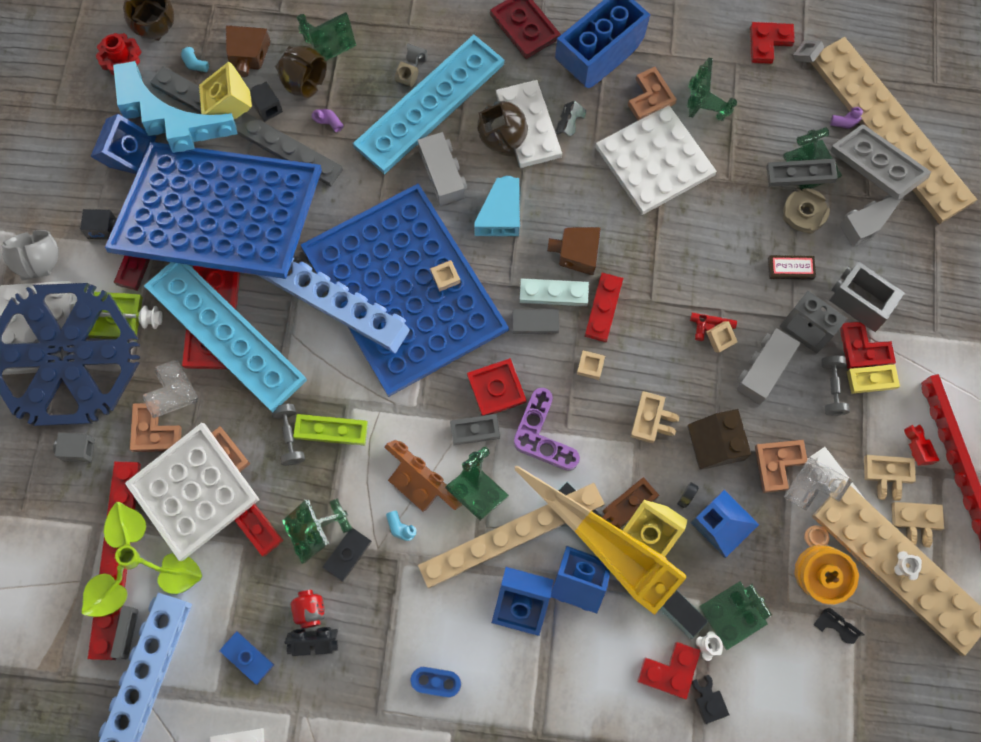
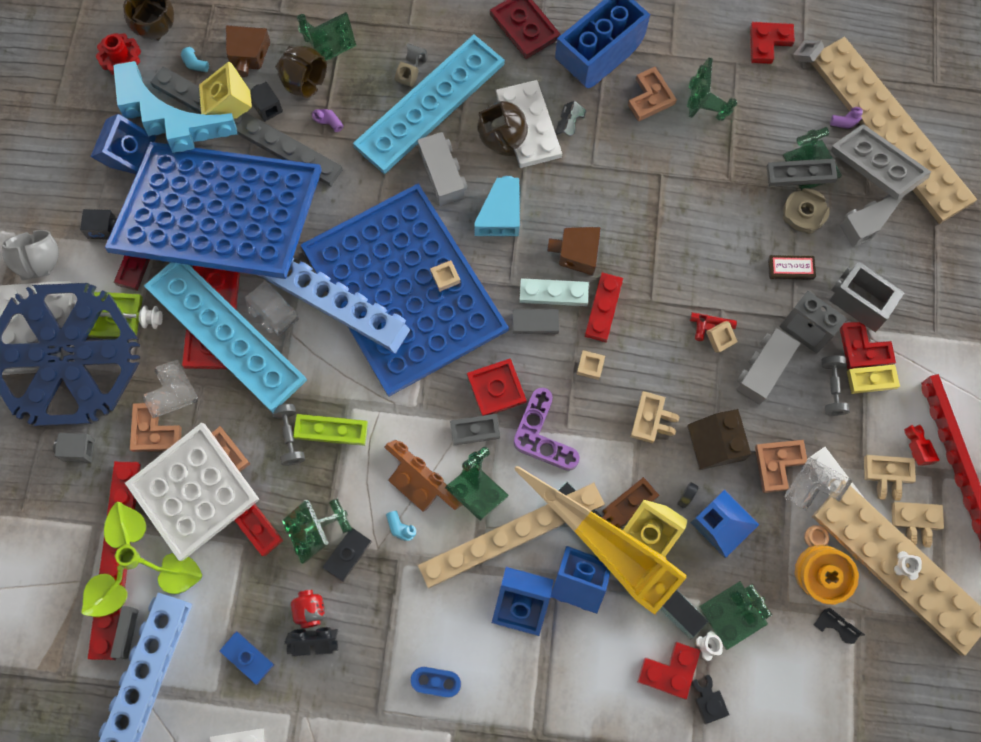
white plate [595,106,717,215] -> none
none -> clear brick [245,280,299,337]

